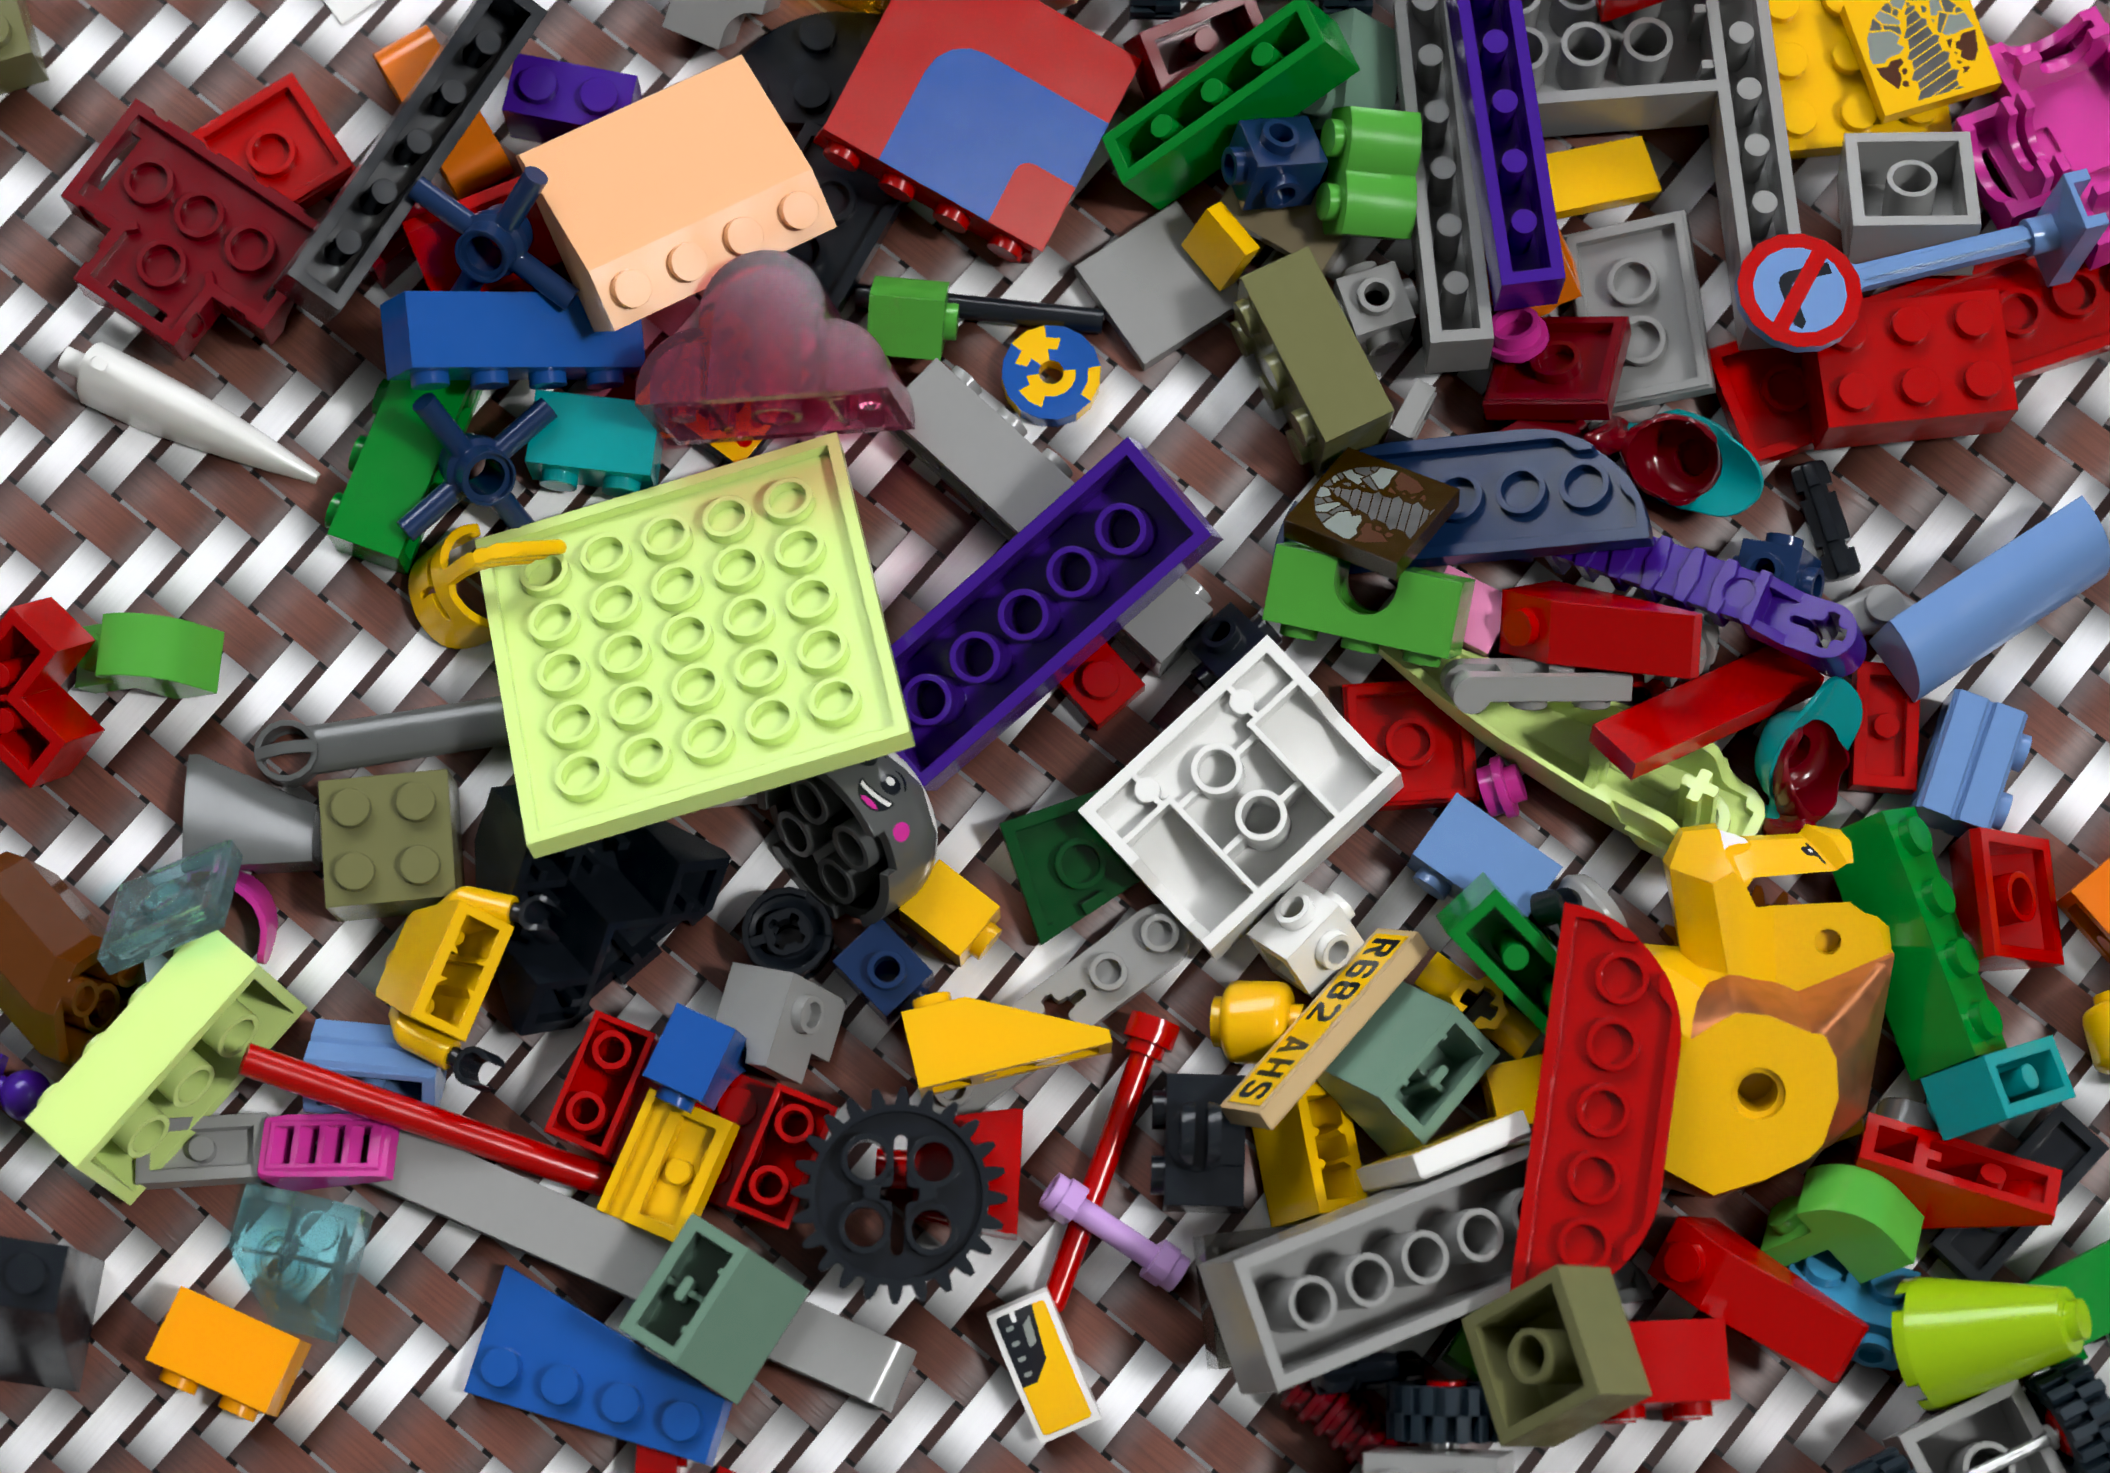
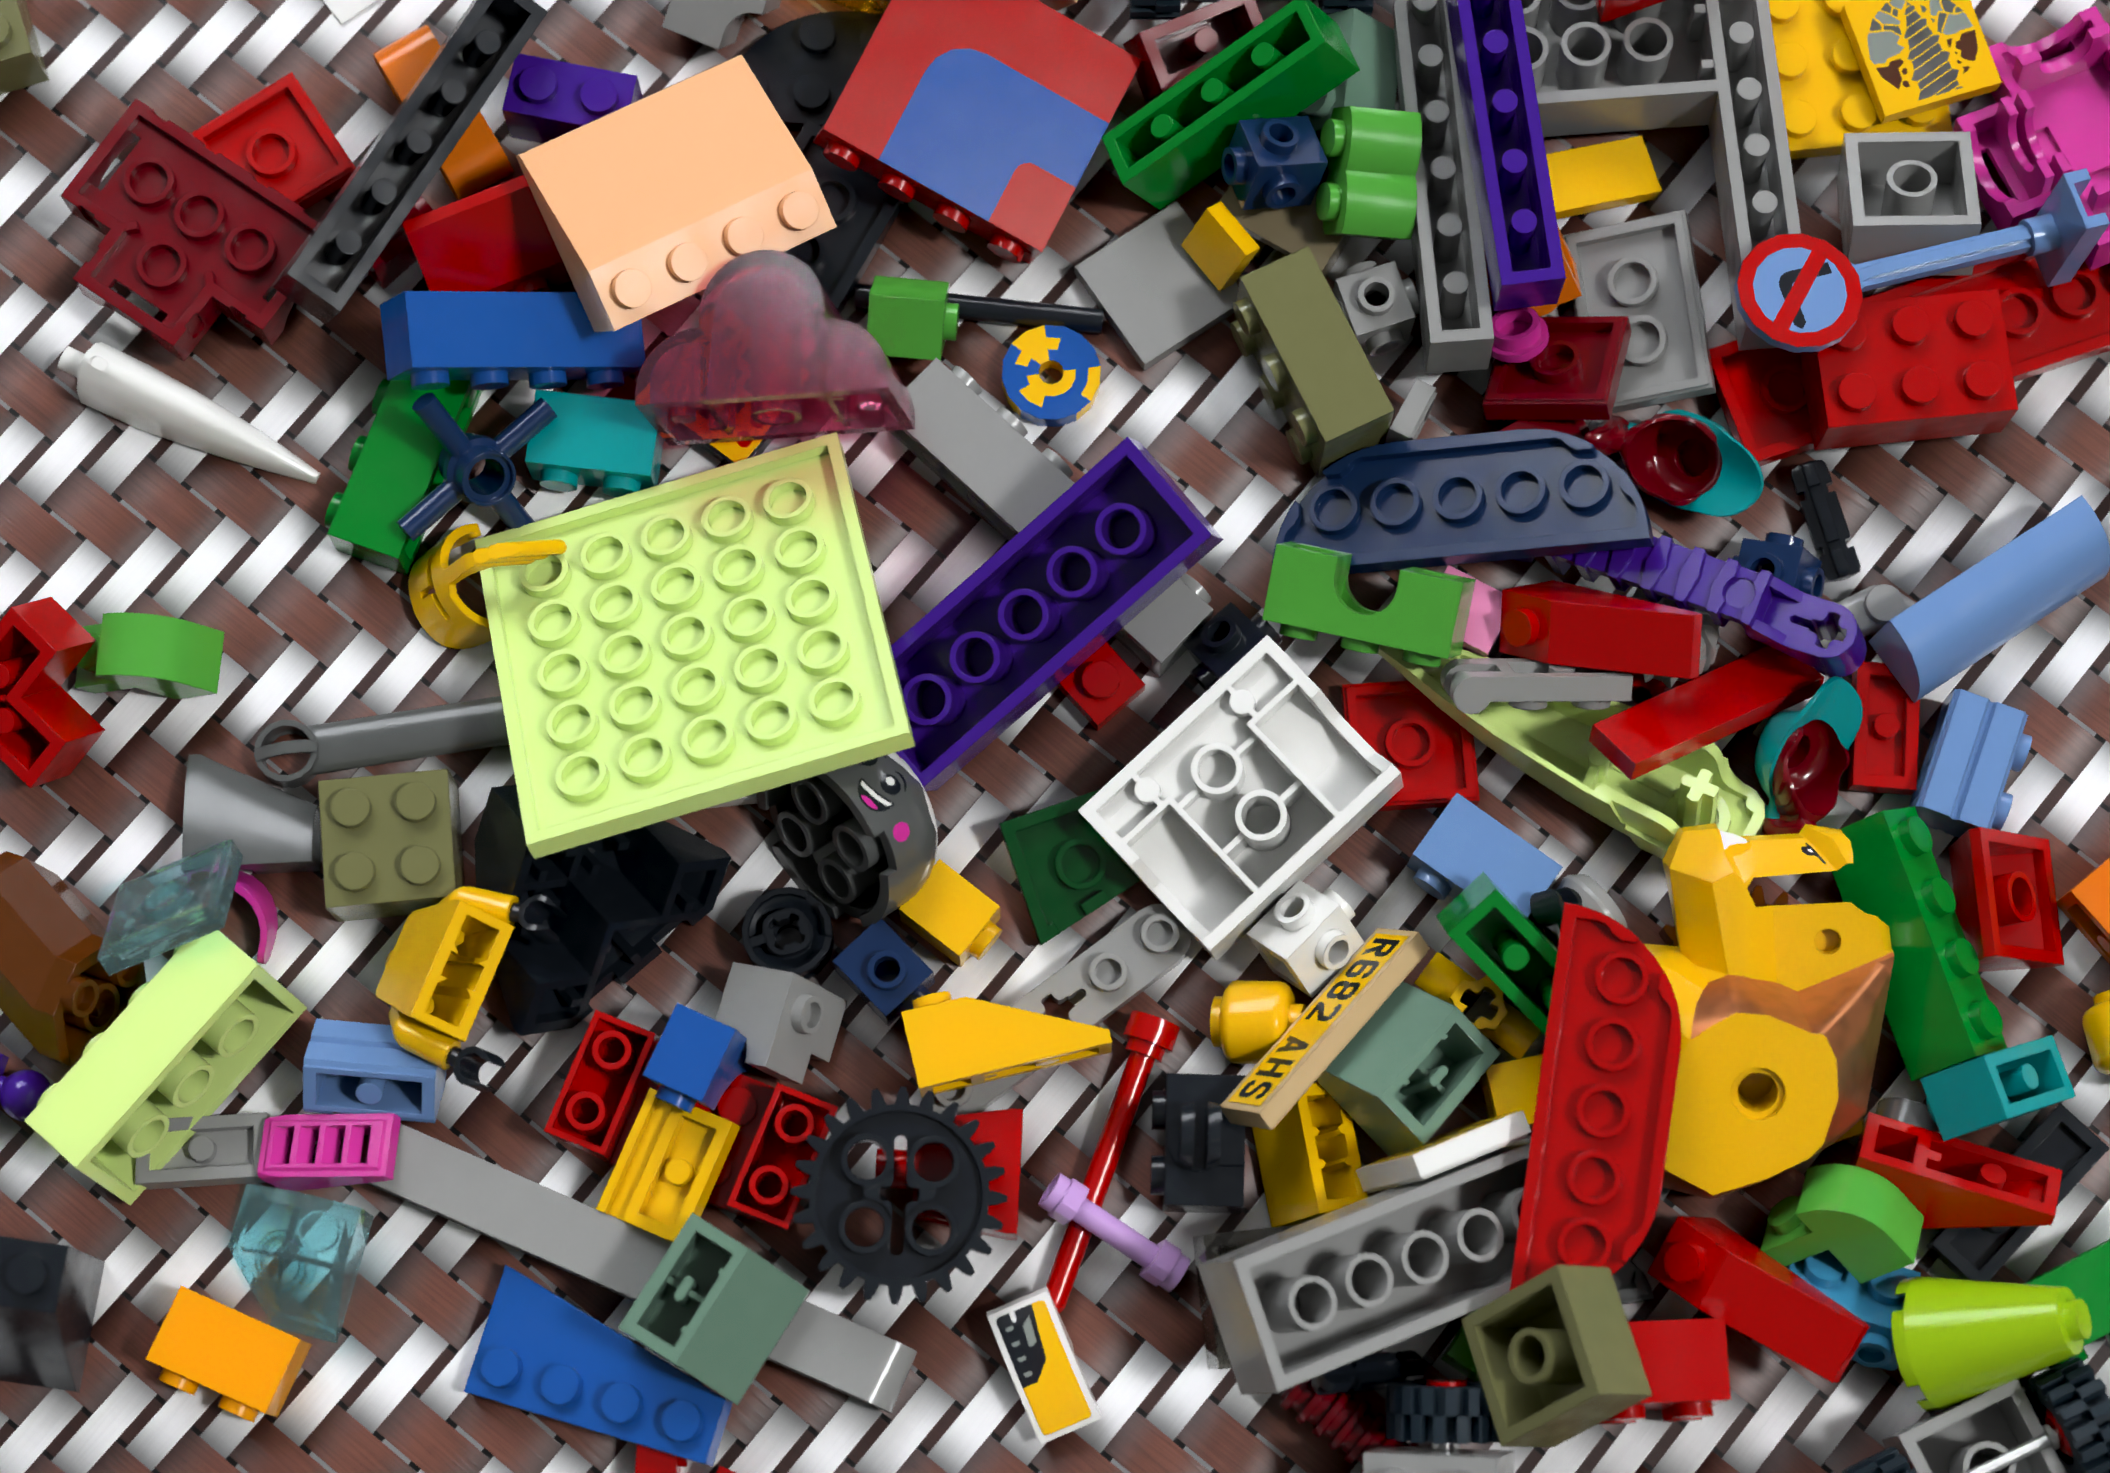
red piece [238,1043,614,1197] -> none
dark blue bar [408,166,580,310] -> none
dark brown tile [1284,447,1460,580] -> none
dark pink plate [1476,755,1527,819] -> none

